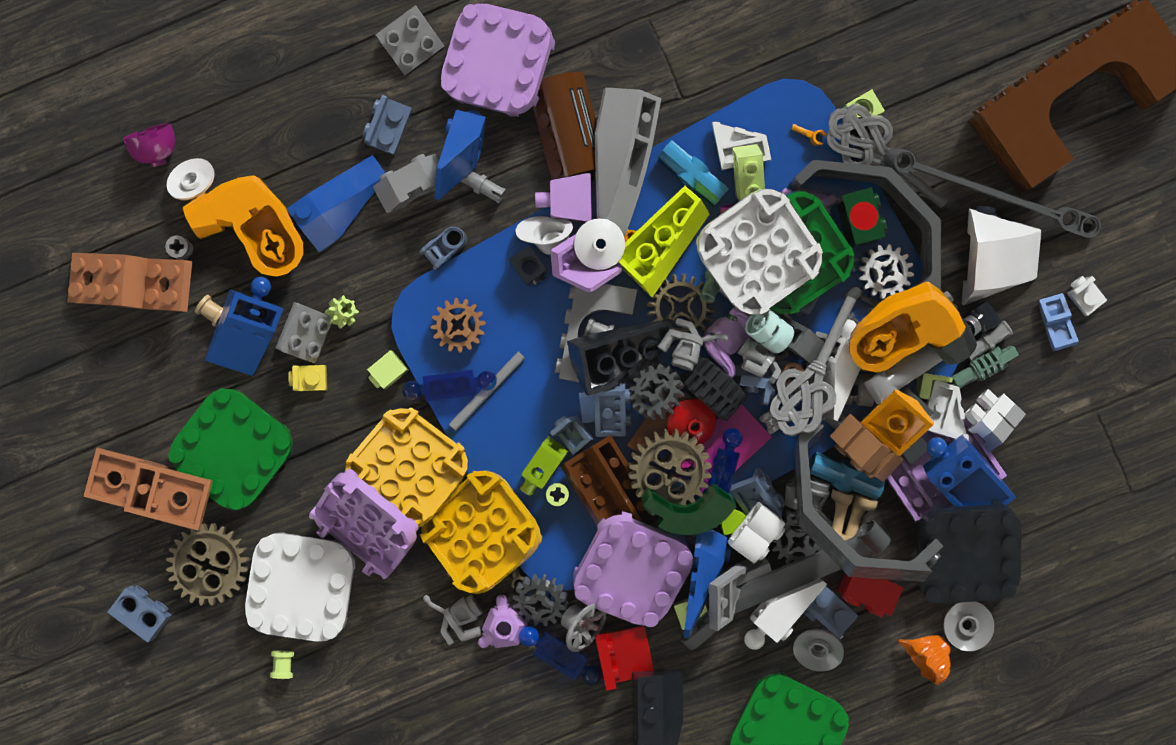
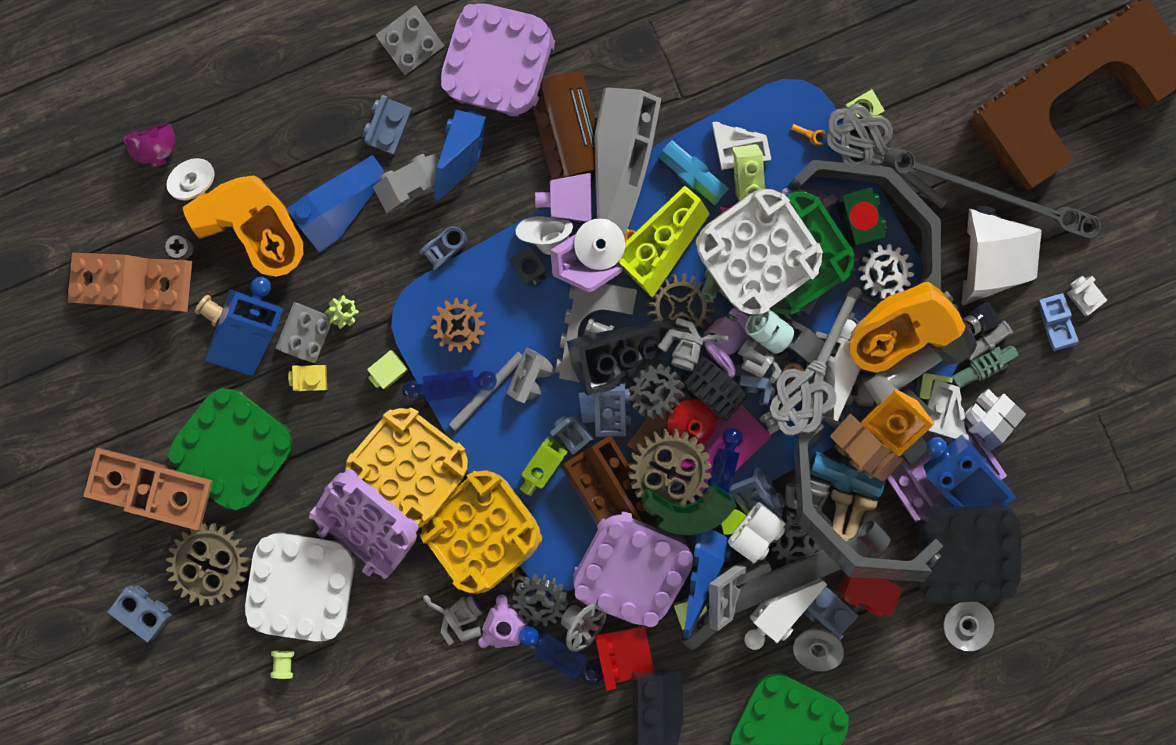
light grey pin [461,171,506,204] -> none
yellowish green bush [546,483,569,506] -> none
orange hair [898,635,951,685] -> none
none -> light grey tile [506,348,555,403]

